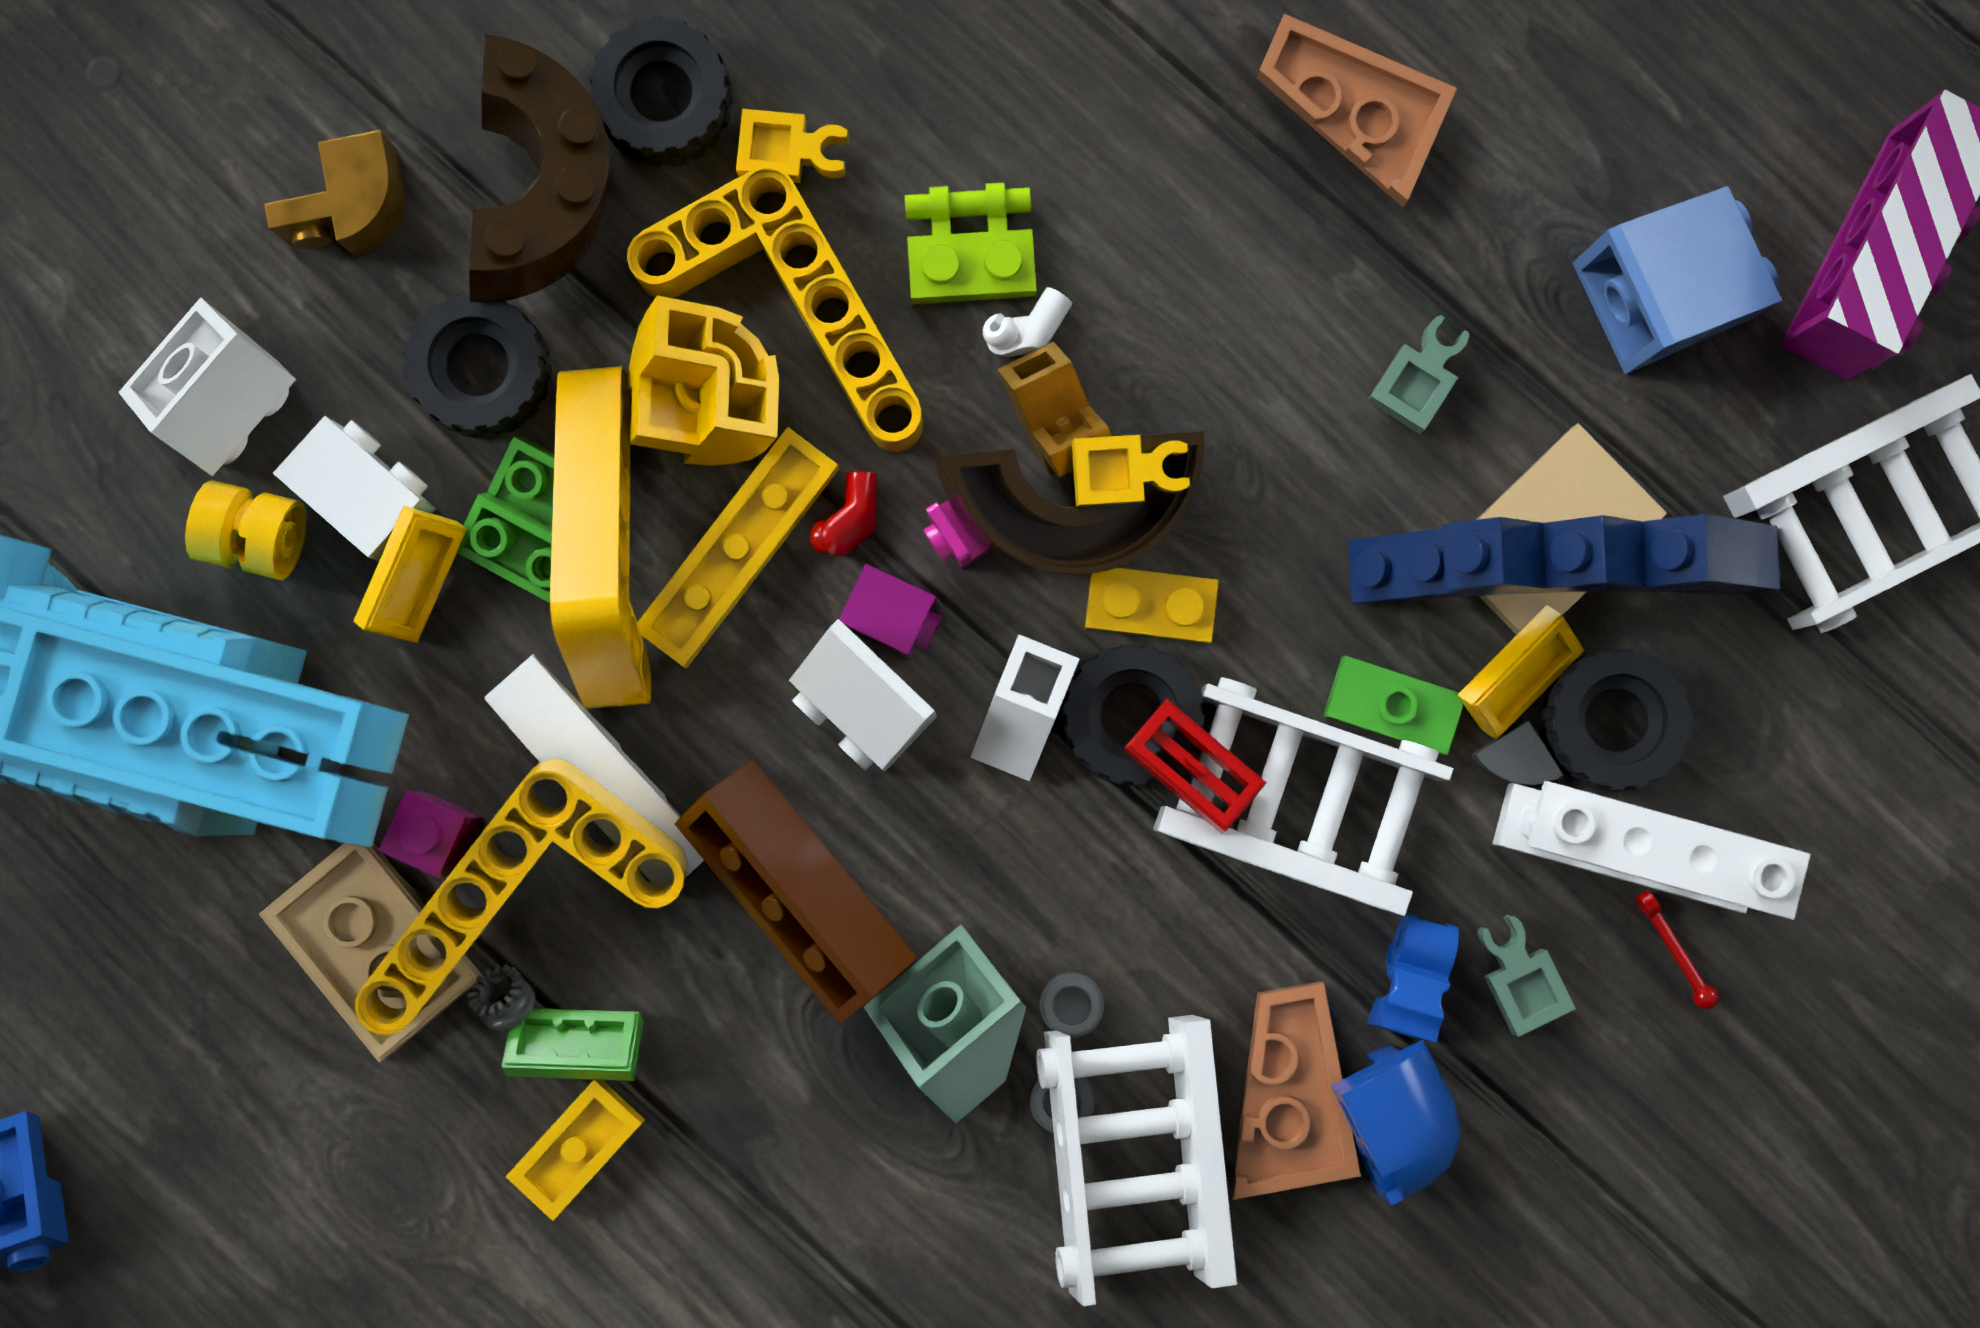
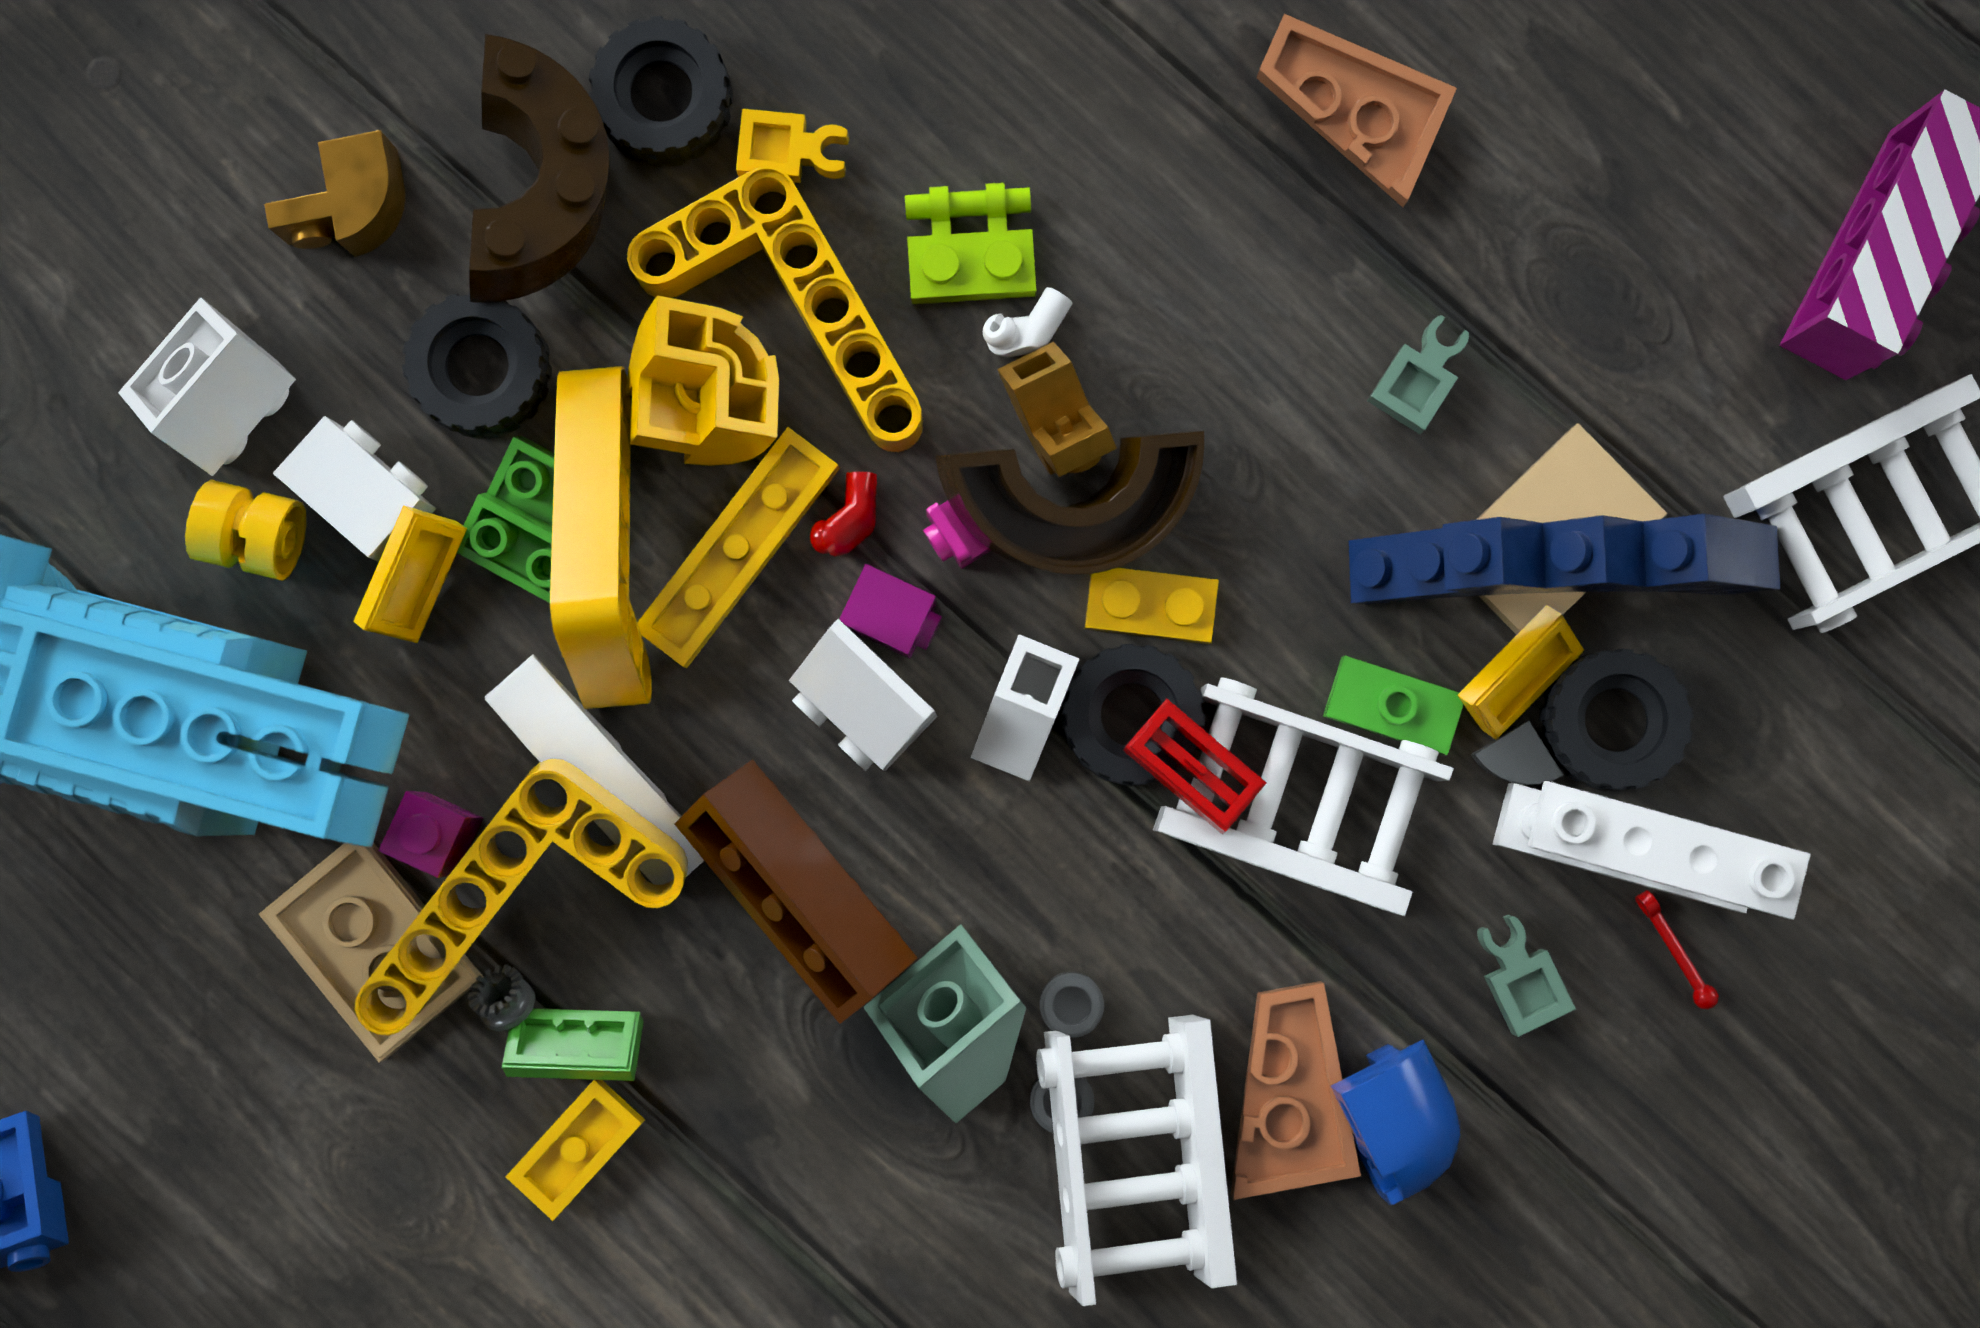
yellow plate [1072,435,1190,507] -> none
blue leg [1367,911,1459,1043] -> none
medium blue slope [1573,186,1783,375] -> none

